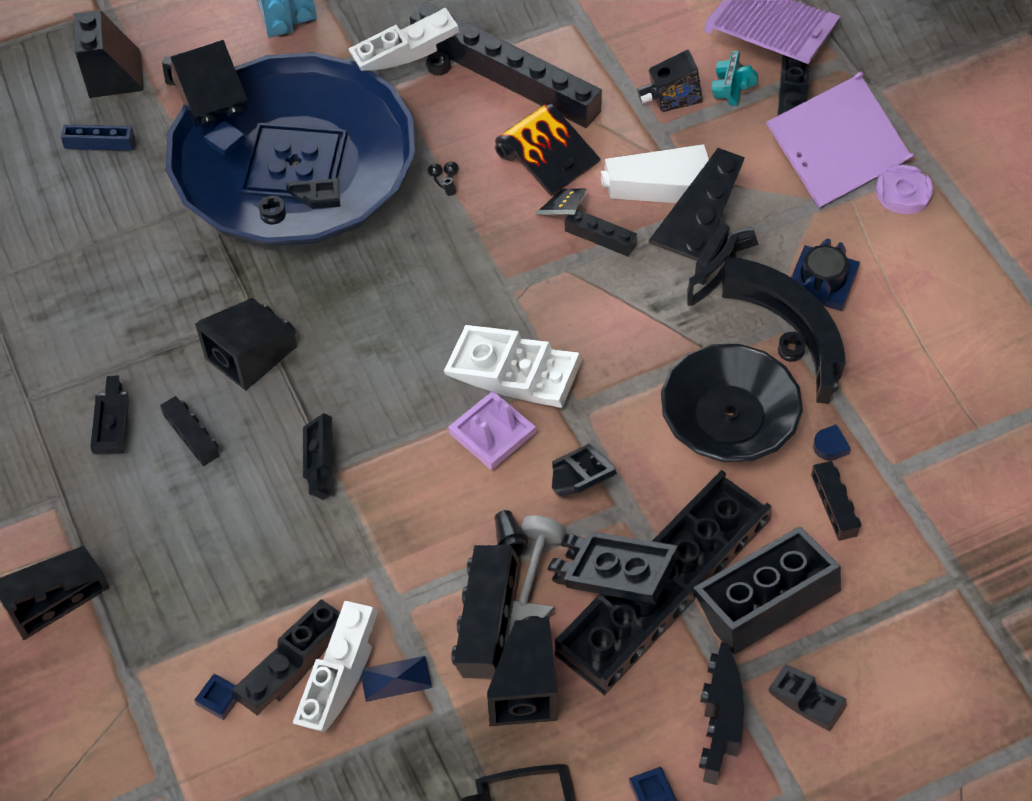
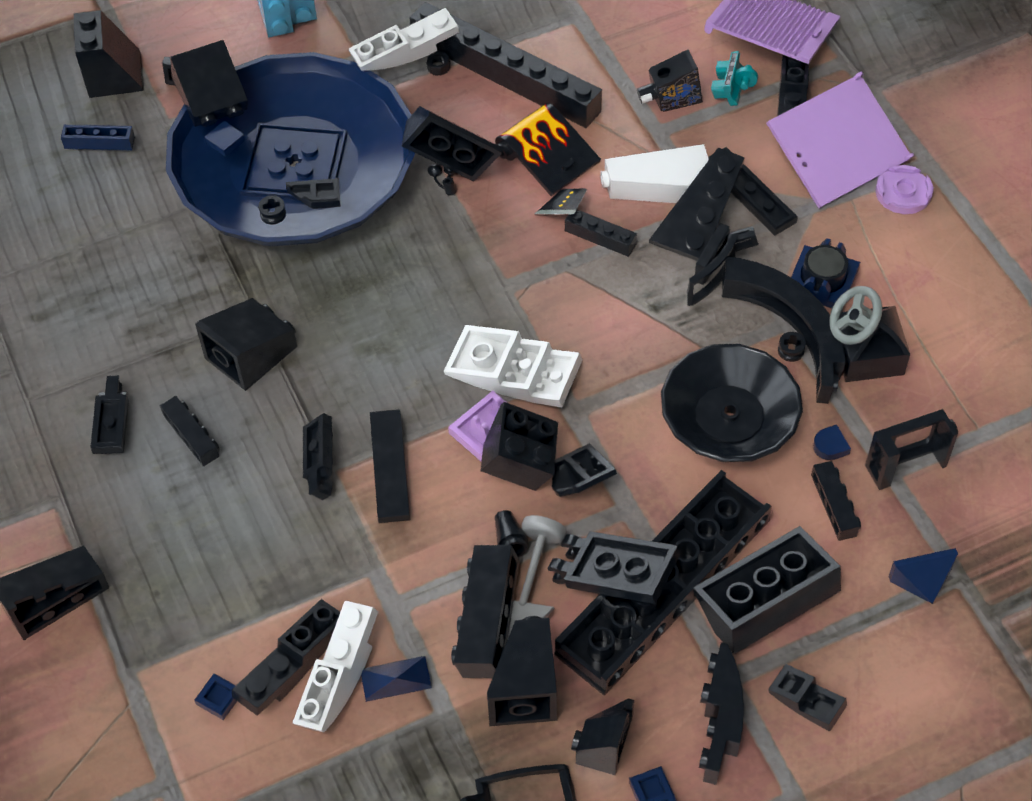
none -> black tile [370,409,410,523]
none -> black slope [401,106,503,181]
none -> black slope [480,402,558,491]
none -> black slope [571,698,635,775]
none -> black tile [708,147,798,236]
none -> black piece [830,286,910,382]
none -> black window [865,409,958,490]
none -> dark blue slope [888,548,958,604]

